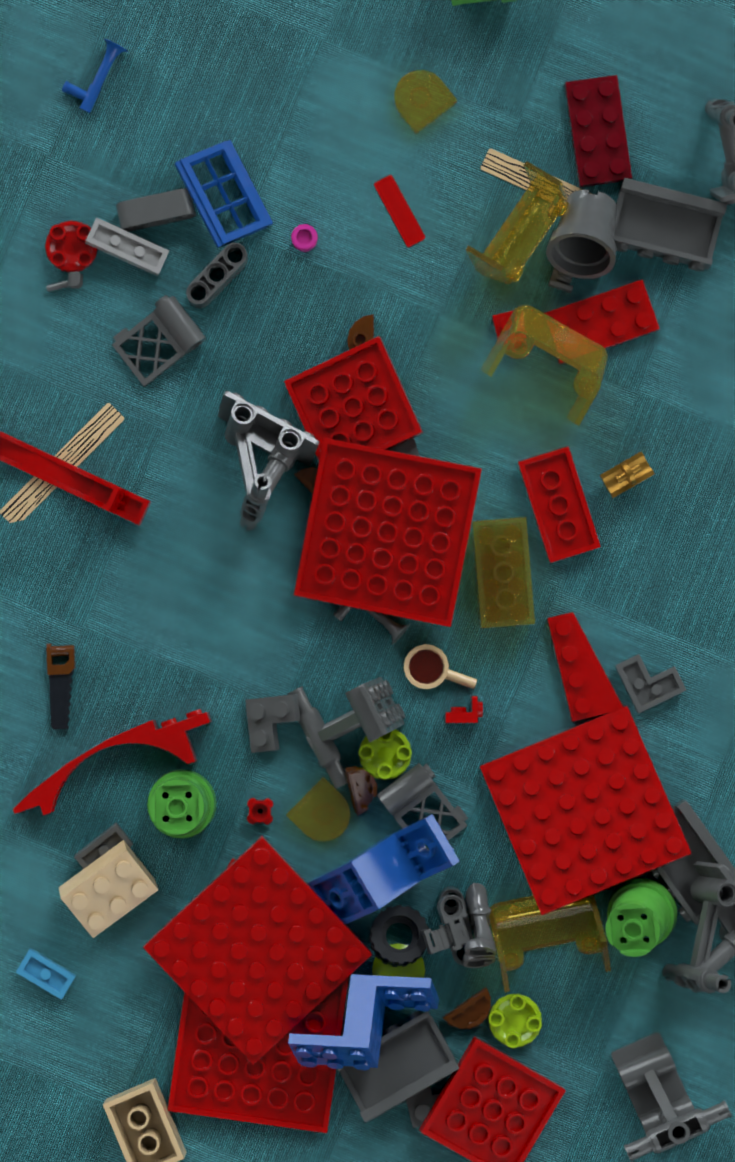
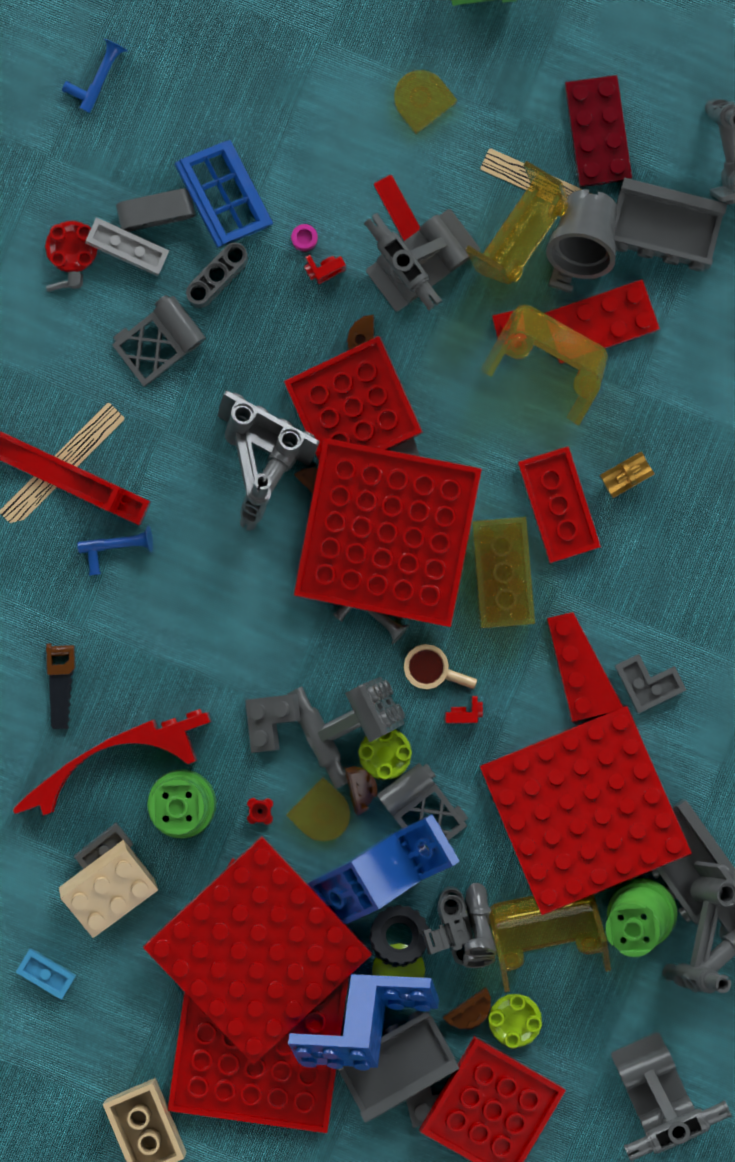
none -> blue piece [77,525,153,576]
none -> red bracket [304,255,346,285]
none -> dark grey plate [364,209,480,312]

